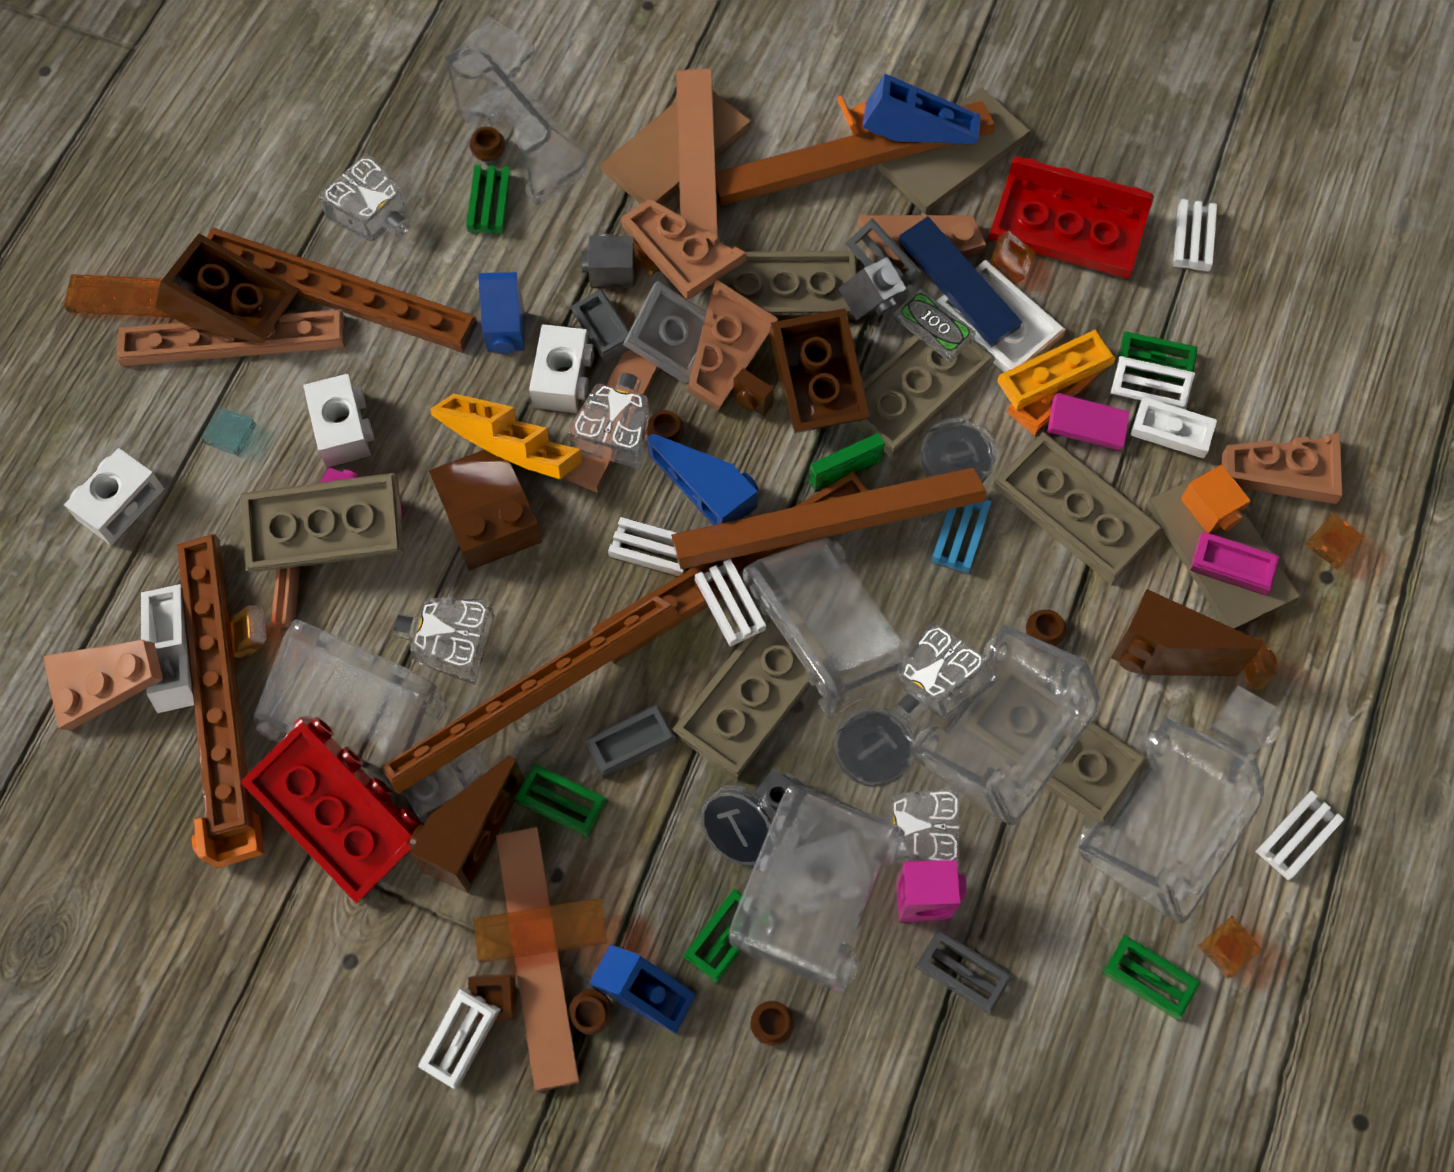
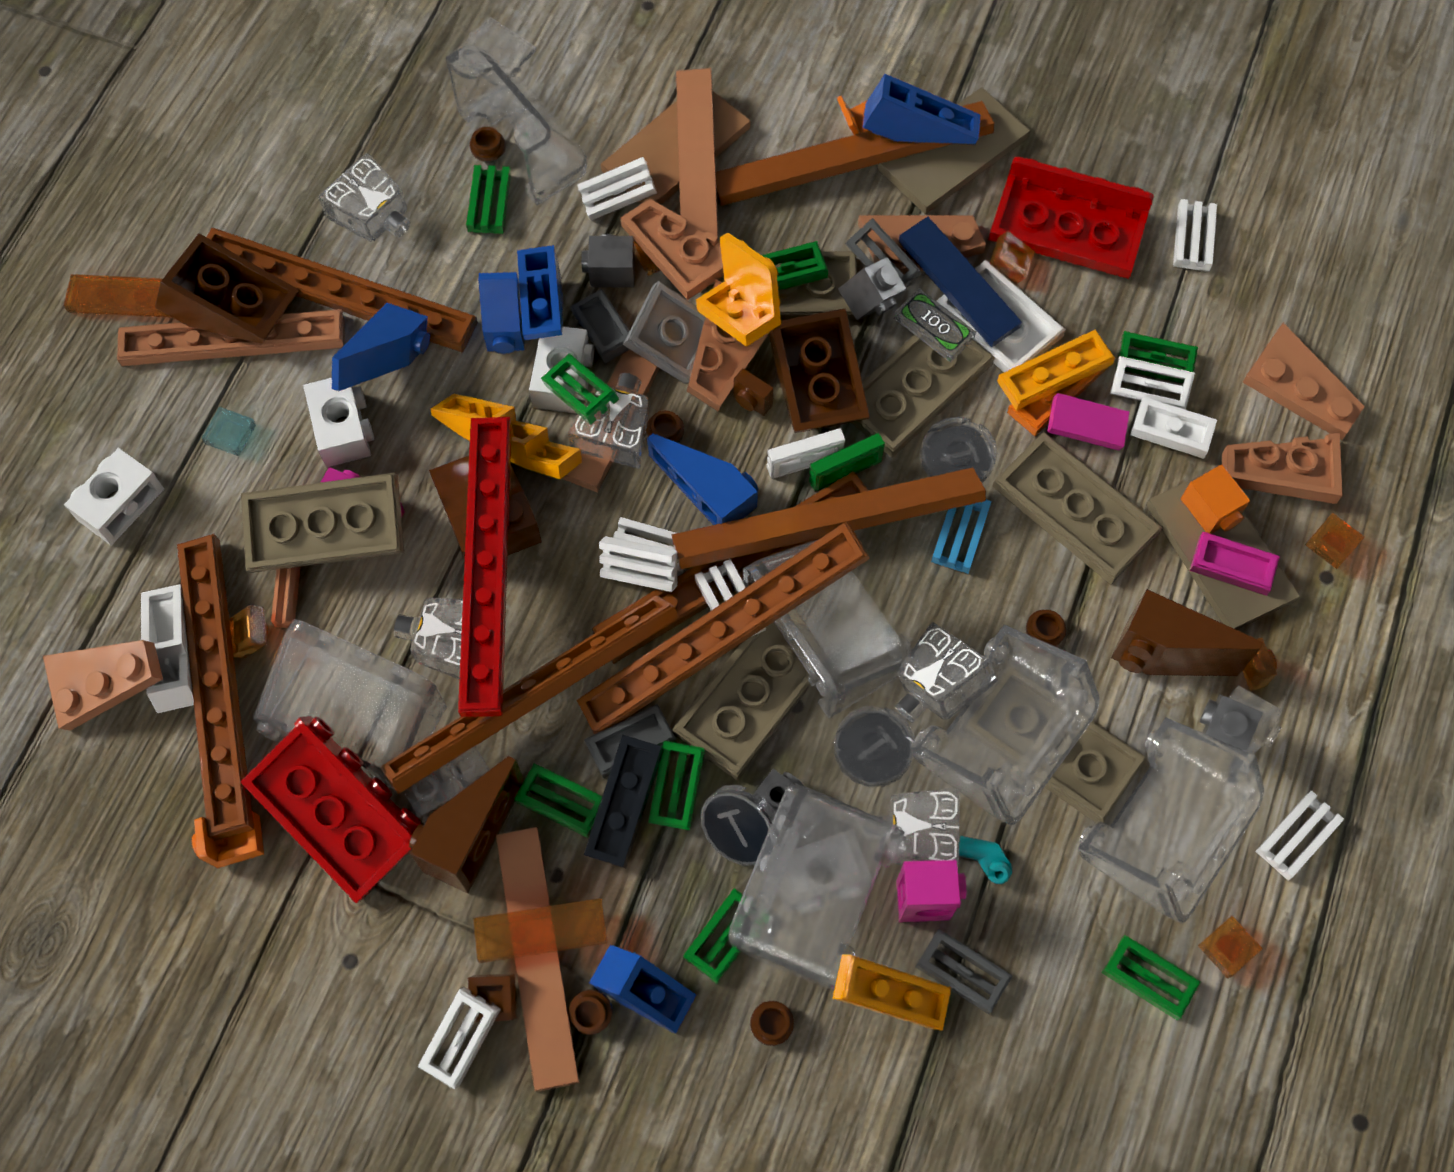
none -> blue slope [331,303,430,391]
none -> red tile [458,417,512,717]
none -> blue slope [517,245,563,341]
none -> green tile [541,354,619,425]
none -> white tile [577,157,657,221]
none -> dark orange tile [577,522,870,734]
none -> black plate [584,734,664,868]
none -> white tile [599,536,677,592]
none -> green tile [648,741,706,831]
none -> light orange bracket [696,233,781,347]
none -> green tile [762,241,828,291]
none -> white tile [767,428,845,479]
none -> light orange tile [833,954,951,1031]
none -> teal arm [957,835,1012,884]
none -> flat silver brick [1200,694,1264,751]
none -> nougat wing [1243,323,1365,441]

